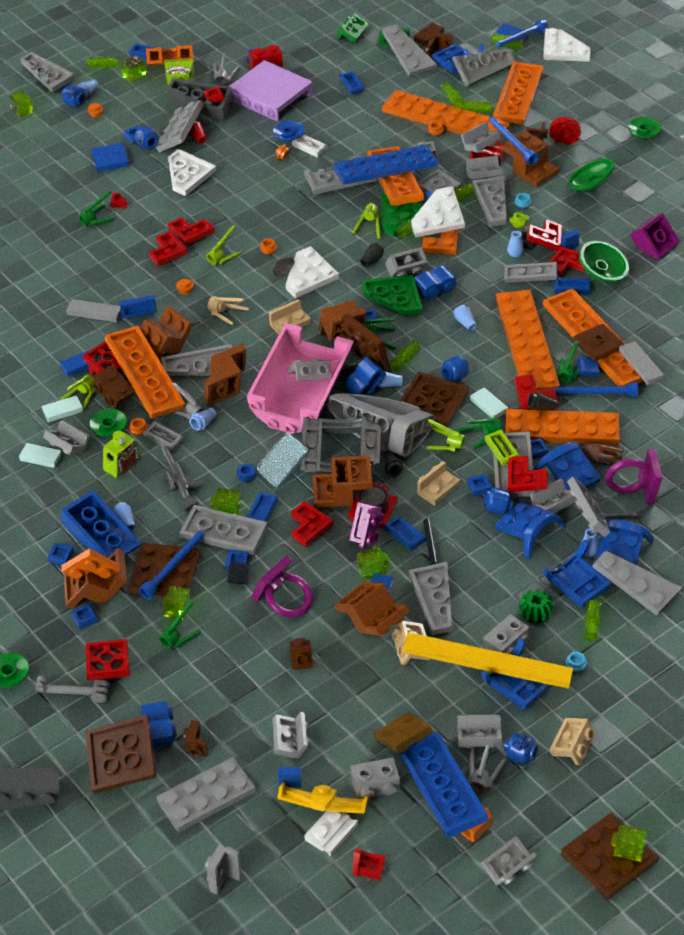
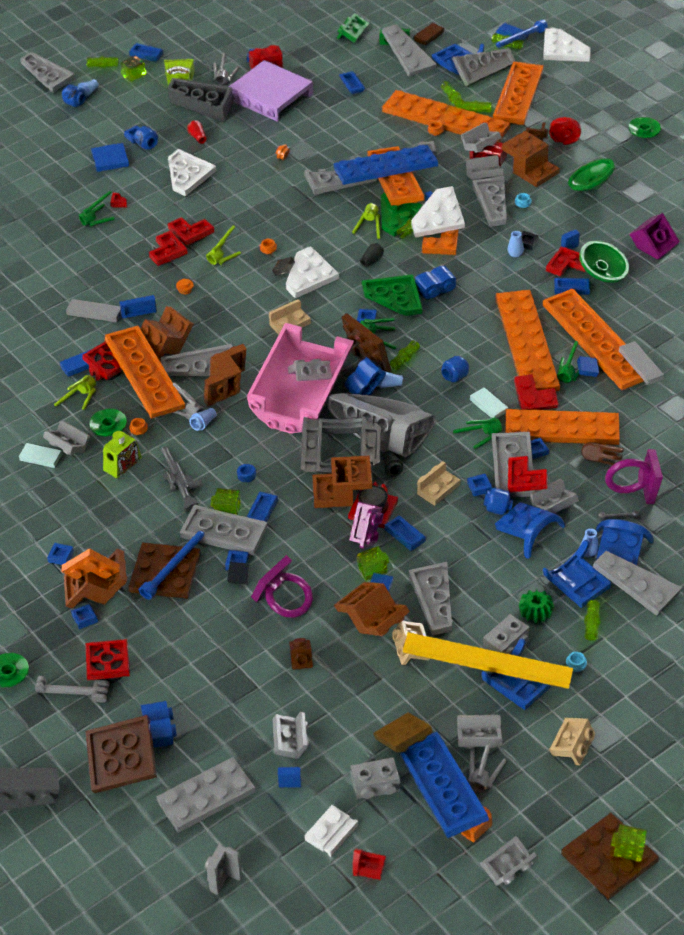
clear neon green brick [9,90,33,117] -> none
light aqua tile [42,396,83,422] -> none
blue slope [61,490,142,558] -> none
orange plate [88,103,104,117] -> none
reddish brown bracket [93,365,135,410] -> none
light blue cone [113,502,136,531] -> none
light grey tile [143,422,185,452] -> none
orange arch [146,45,194,67] -> none
light grey plate [156,100,204,152] -> none
green plant [159,600,202,649] -> none
clear neon green brick [163,586,190,619] -> none
reddish brown bracket [183,720,208,757] -> none
red tile [204,87,224,102] -> none
tan plant [208,296,249,325] -> none
clear light blue piece [255,431,310,489] -> none
blue dish [273,121,305,141] -> none
yellow plate [277,782,369,814] -> none
red plate [291,501,333,547] -> none
white tile [292,134,327,157] -> none
dark orange bracket [318,300,367,343] -> none
light grey brick [385,247,428,277] -> none
reddish brown plate [400,372,469,427] -> none
light grey plate [417,169,462,194] -> none
black bar [423,518,438,565] -> none
reddish brown bracket [424,32,453,58] -> none
lime plant [426,419,465,452] -> none
clear neon green pin [454,183,474,201] -> none
light blue cone [454,305,477,331] -> none
lime tile [485,429,520,467] -> none
blue piece [489,117,539,165] -> none
light grey tile [504,262,557,283] -> none
blue head [504,733,538,765] -> none
lime plate [509,212,529,228] -> none
red plate [527,219,562,251] -> none
pearl dark grey cone [527,392,557,410] -> none
blue piece [533,441,601,491] -> none
blue piece [549,382,638,397] -> none
light grey wing [567,477,610,537] -> none
reddish brown plate [573,323,624,362] -> none

